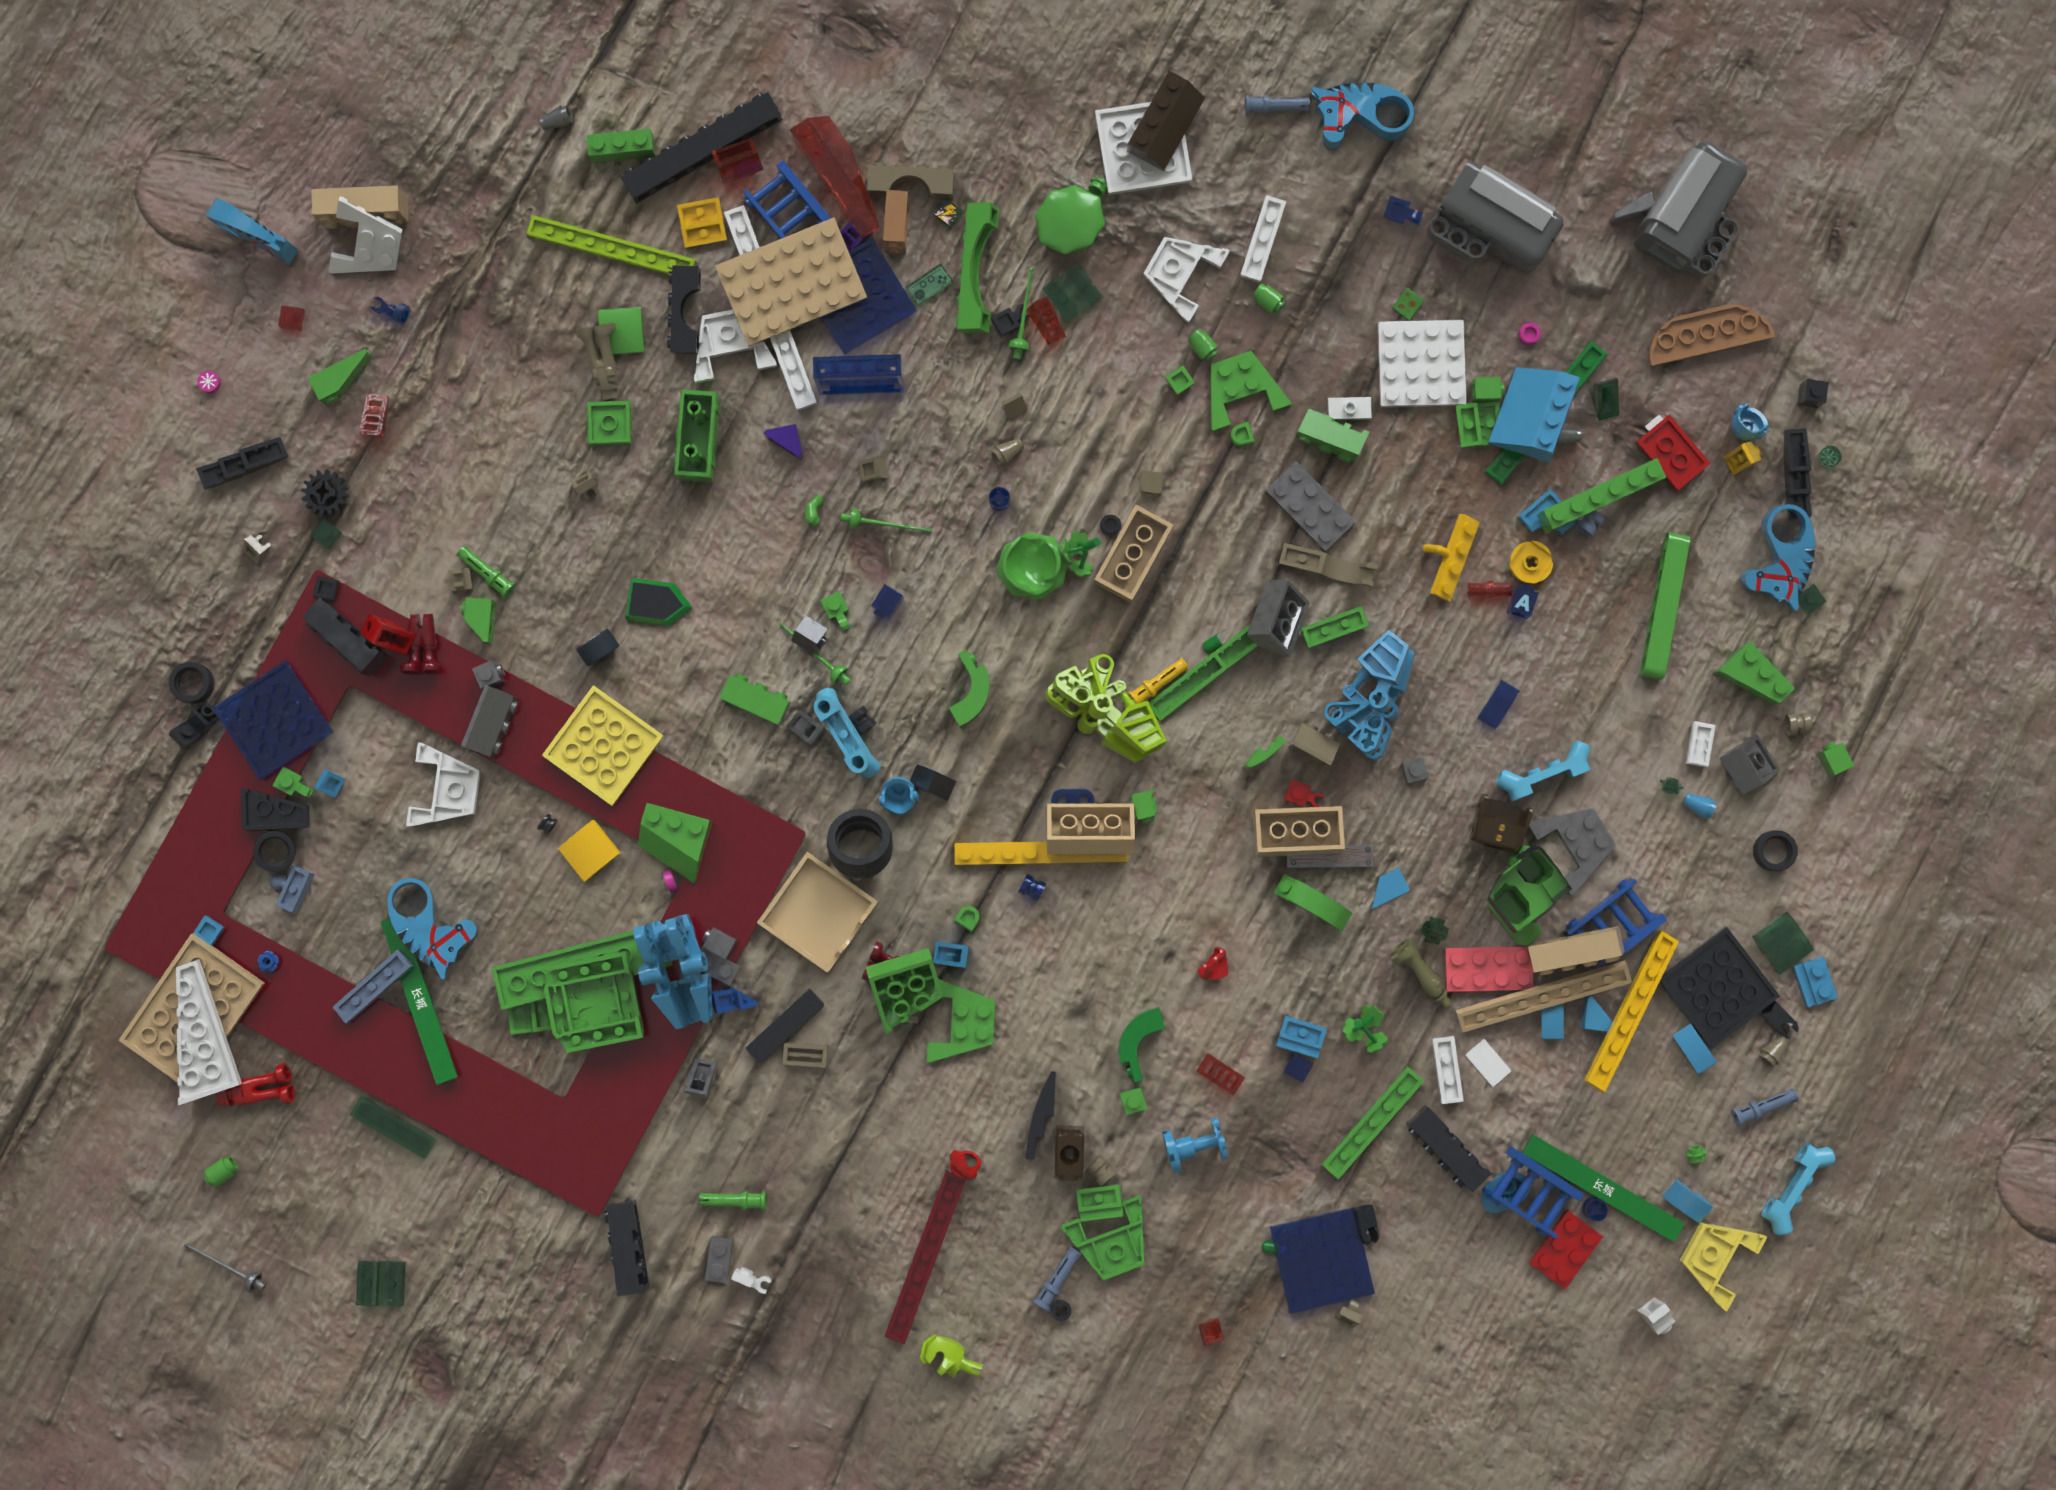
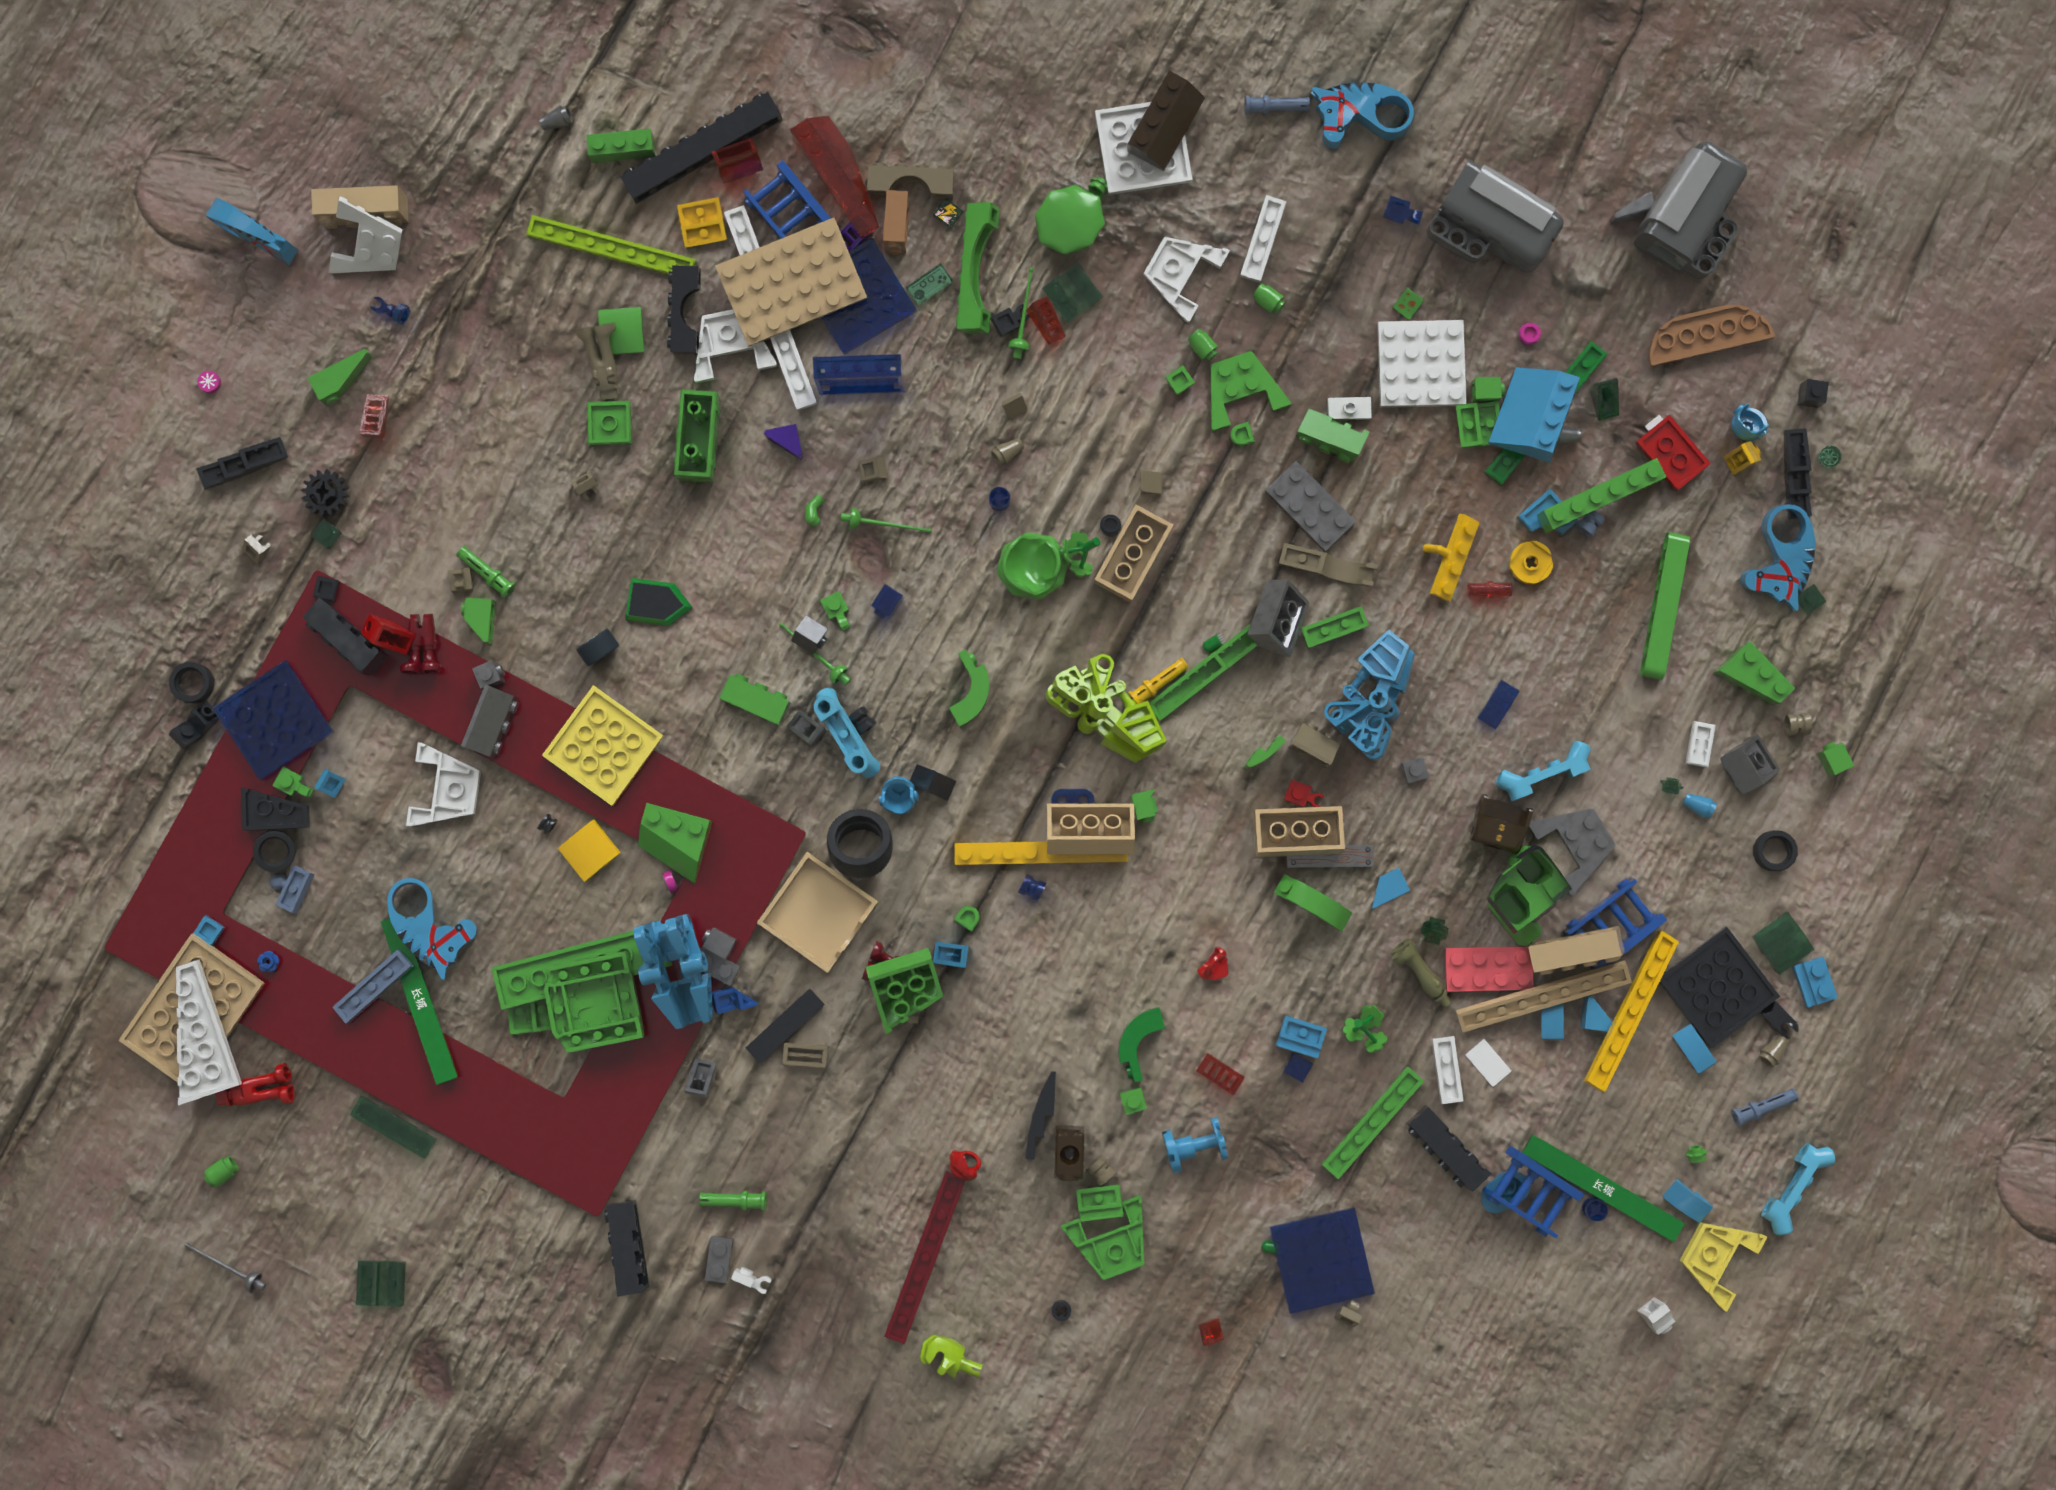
clear red plate [278,306,305,331] -> none
bright green wing [927,979,995,1062] -> none
sand blue pin [1033,1246,1082,1312] -> none
black piece [1353,1204,1380,1245] -> none
clear blue brick [1506,584,1539,619] -> none
red plate [1528,1209,1604,1290] -> none

